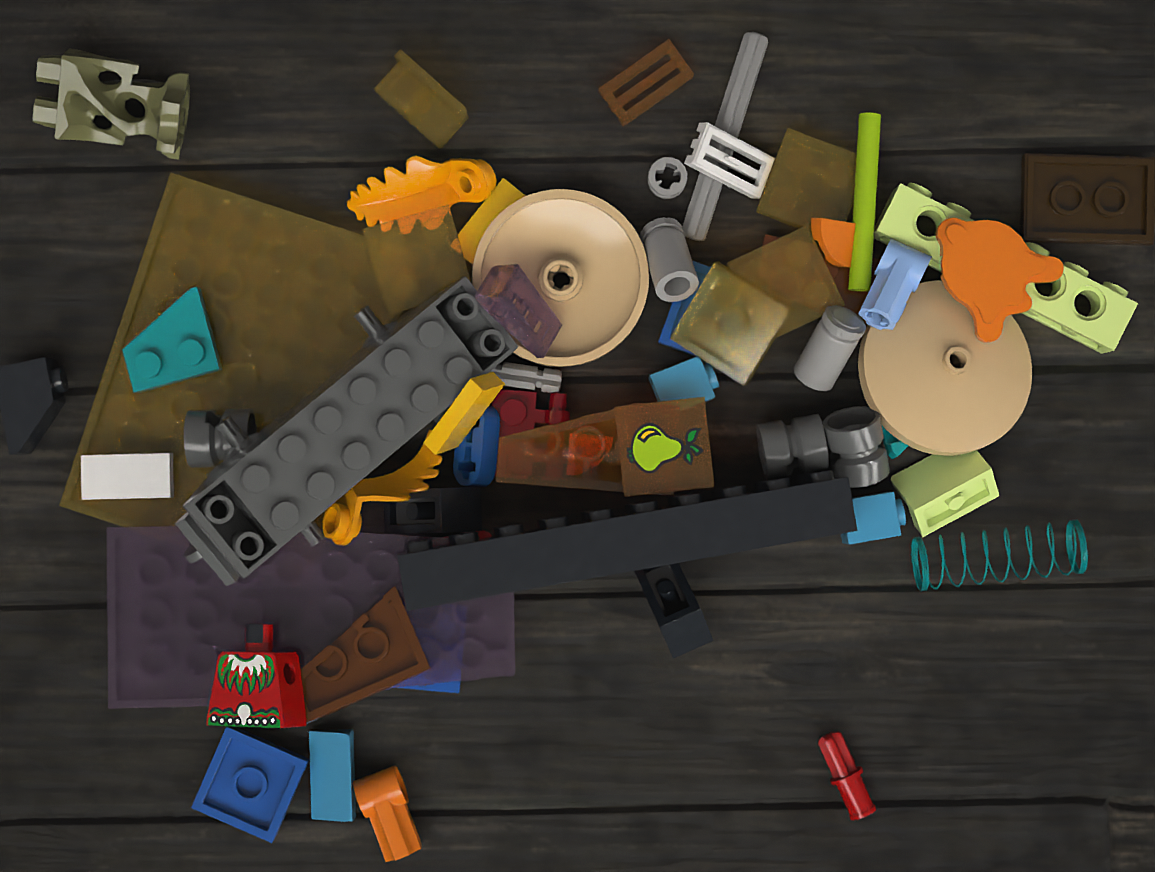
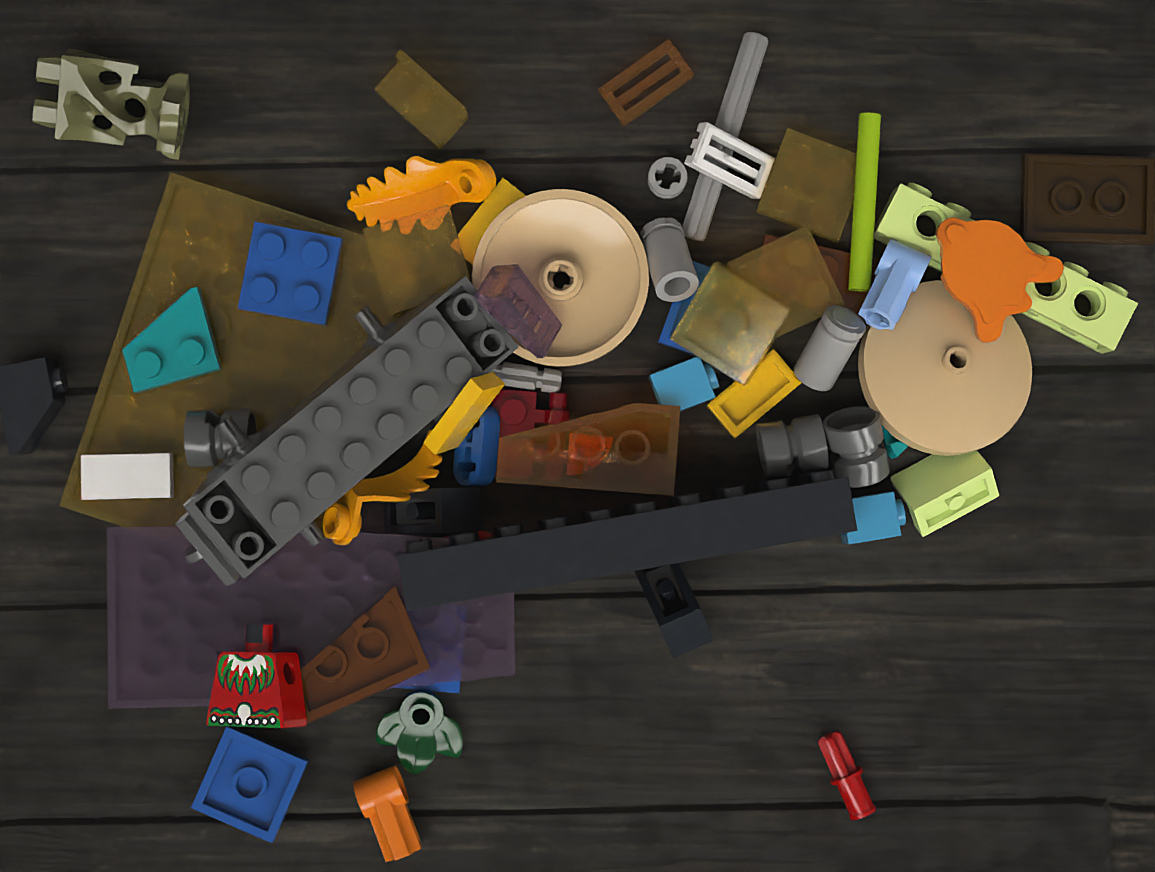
dark azure slope [309,729,356,822] -> none
clear orange tile [614,397,715,497] -> none
orange tile [811,218,856,268] -> none
teal piece [911,520,1088,591] -> none
none -> blue plate [238,222,344,326]
none -> plate [376,690,463,774]
none -> yellow tile [706,349,802,439]

